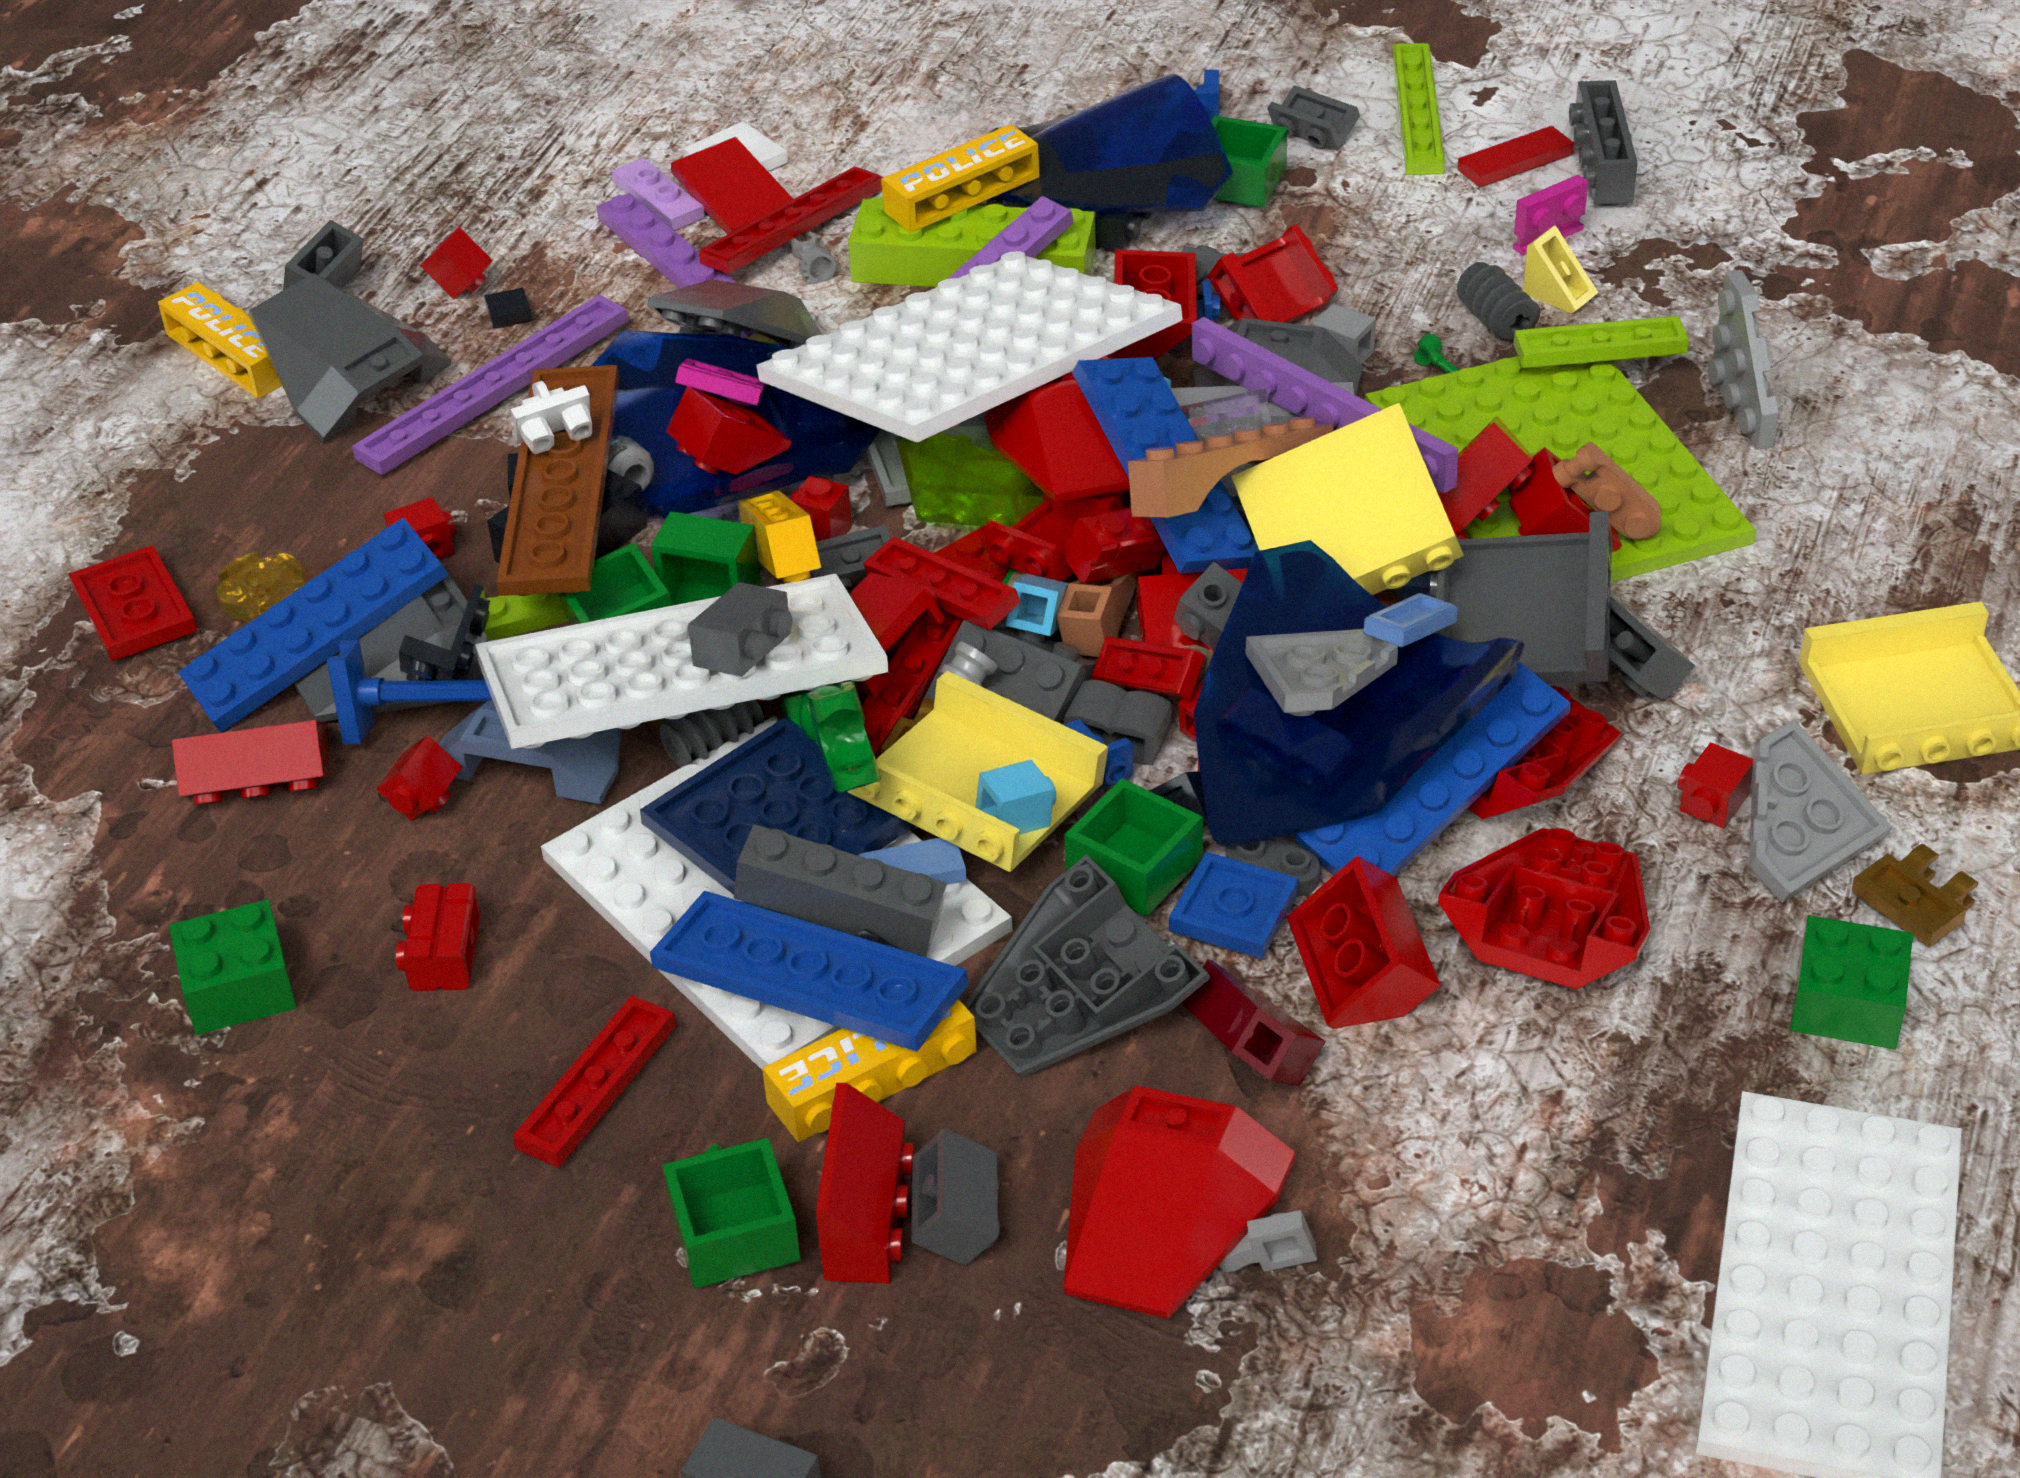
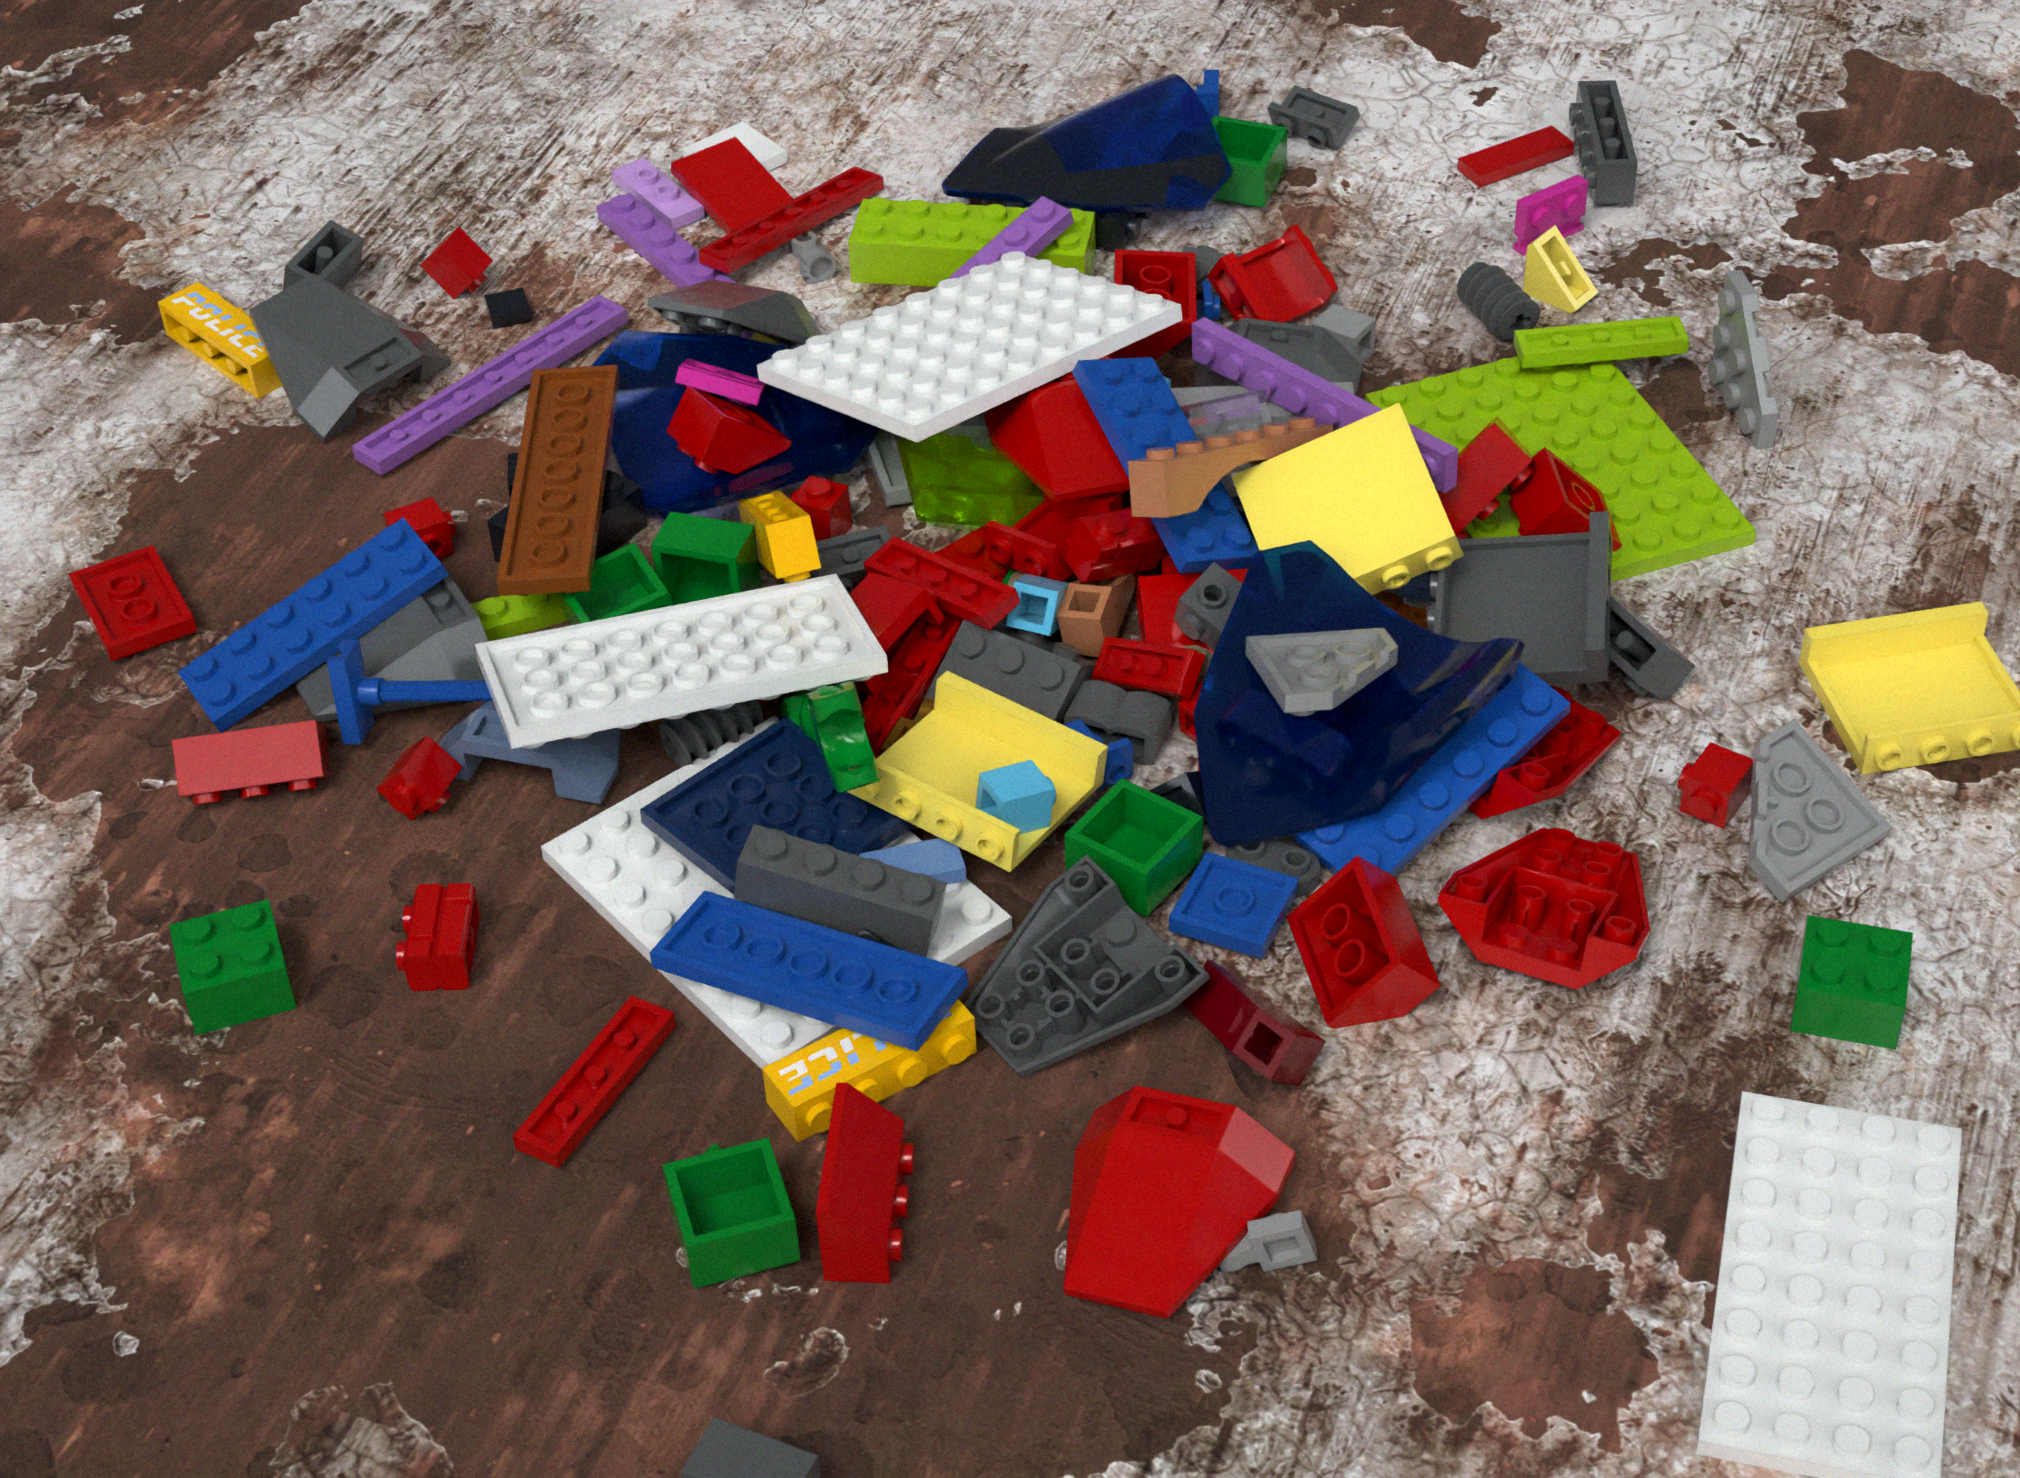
clear yellow plate [215,551,306,624] -> none
black bracket [399,583,491,681] -> none
white hips [511,381,592,455] -> none
light grey head [607,435,654,492] -> none
dark grey brick [688,582,792,677] -> none
yellow brick [881,124,1040,233] -> none
dark grey brick [911,1128,1000,1266] -> none
light grey wheel [939,641,998,687] -> none
medium blue tile [1363,593,1458,647] -> none
lime tile [1392,43,1445,175] -> none
green hand [1414,333,1459,373] -> none
nougat plate [1552,442,1662,540] -> none
pearl gold plate [1852,844,1978,948] -> none

